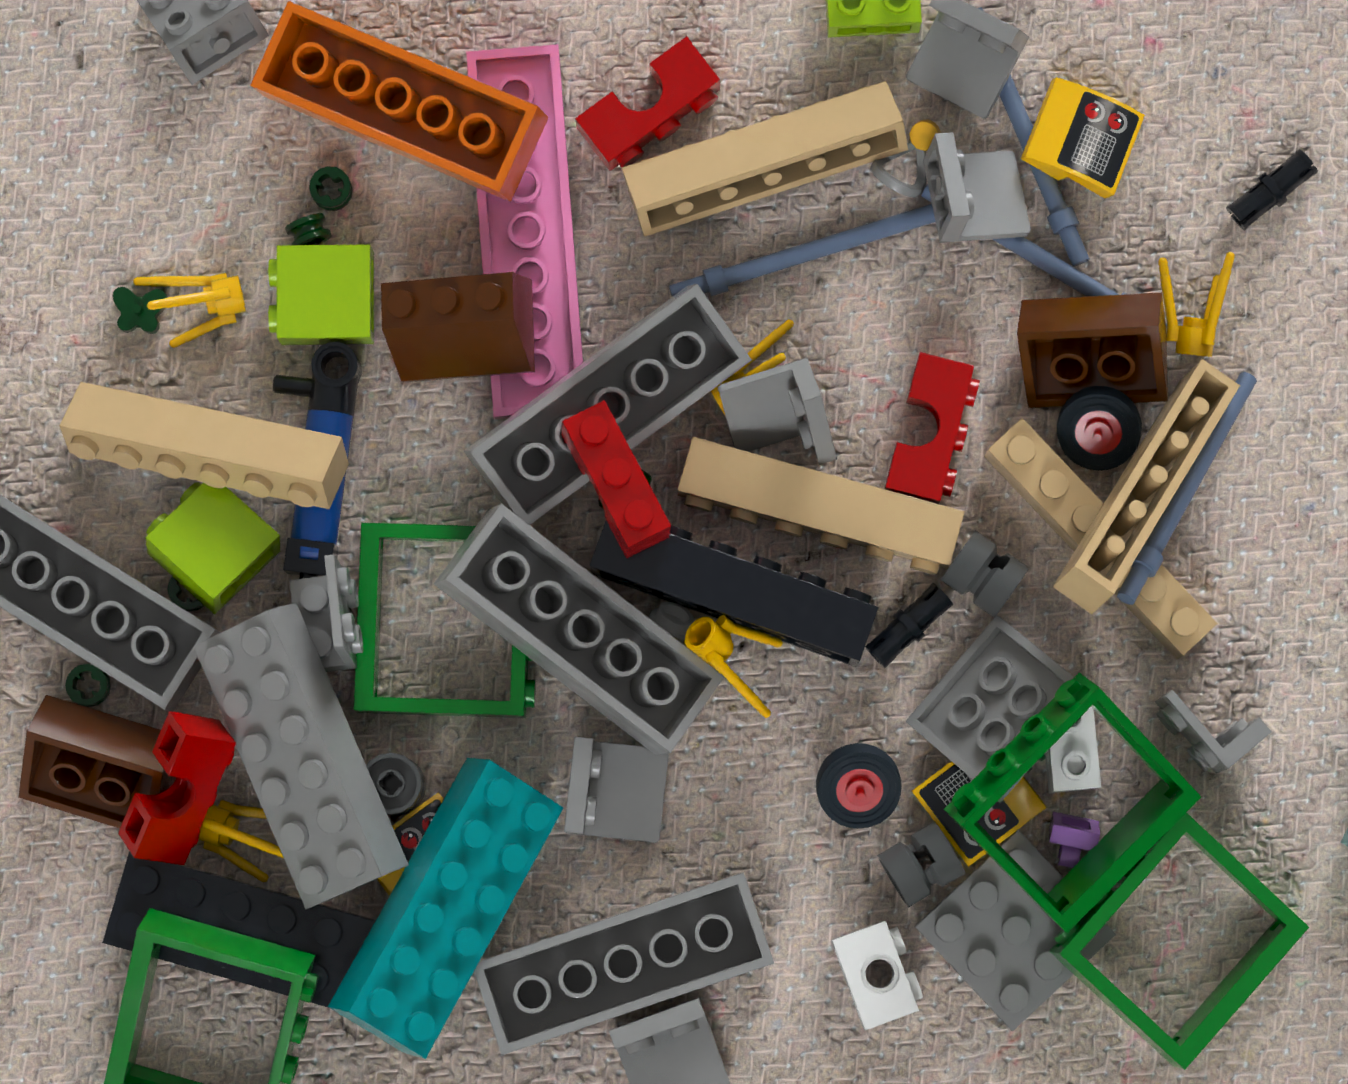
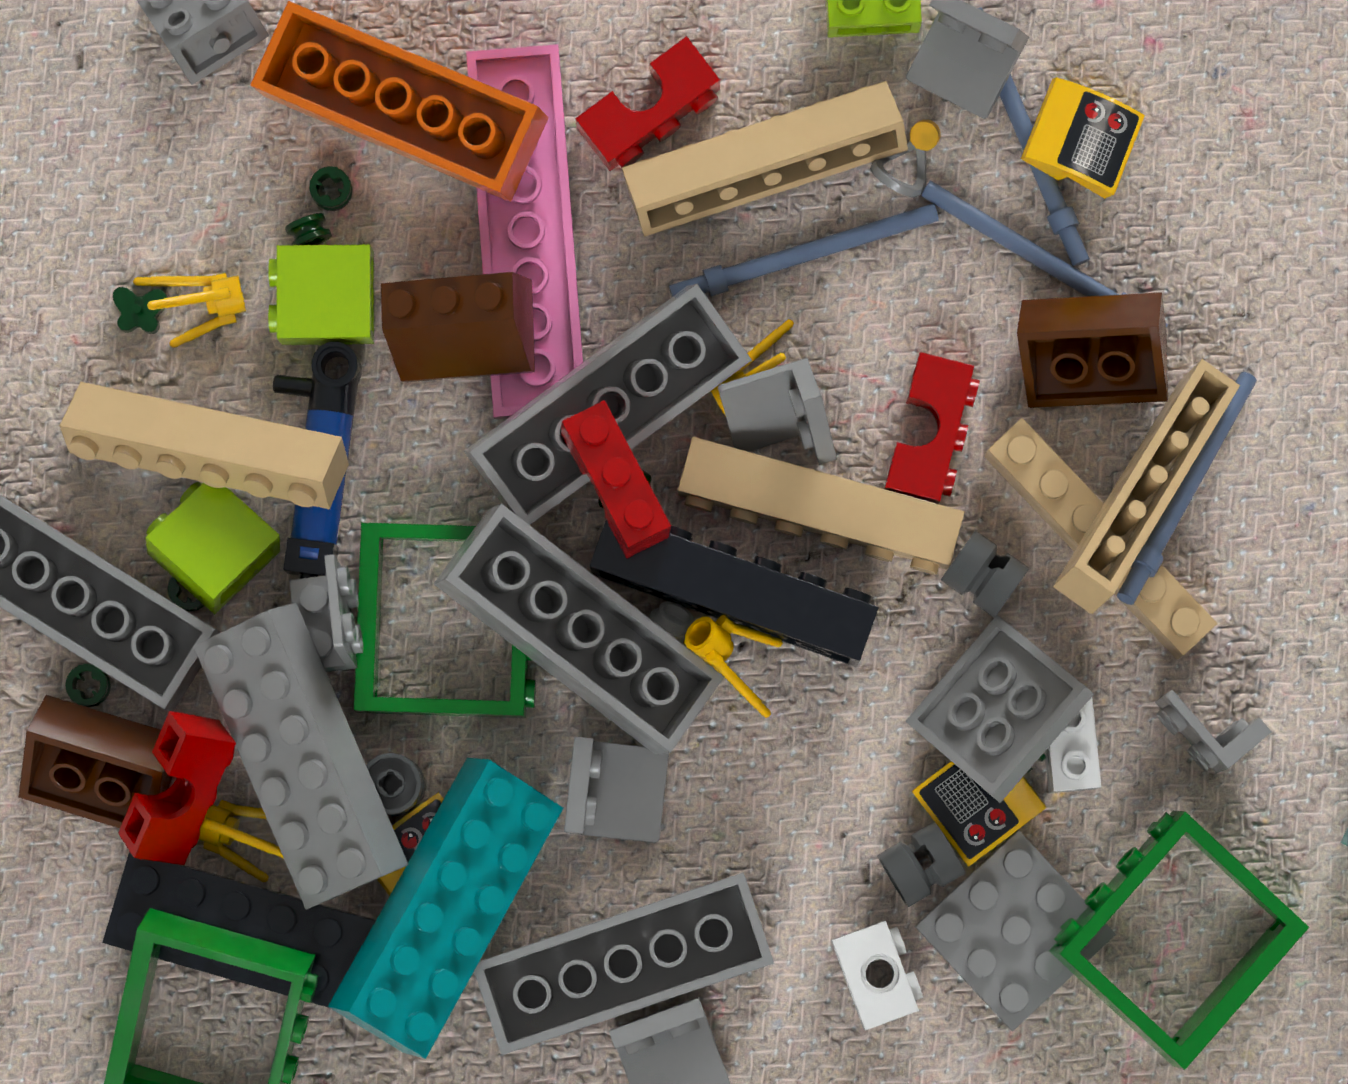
black wheel [816,743,902,829] -> none
black pin [865,583,953,668] -> none
light grey bracket [923,132,1031,243] -> none
green window [944,672,1201,933] -> none
medium lavender tile [1049,811,1100,868] -> none
black wheel [1057,386,1142,471] -> none
yellow plant [1158,252,1235,357] -> none
black pin [1226,149,1318,231] -> none

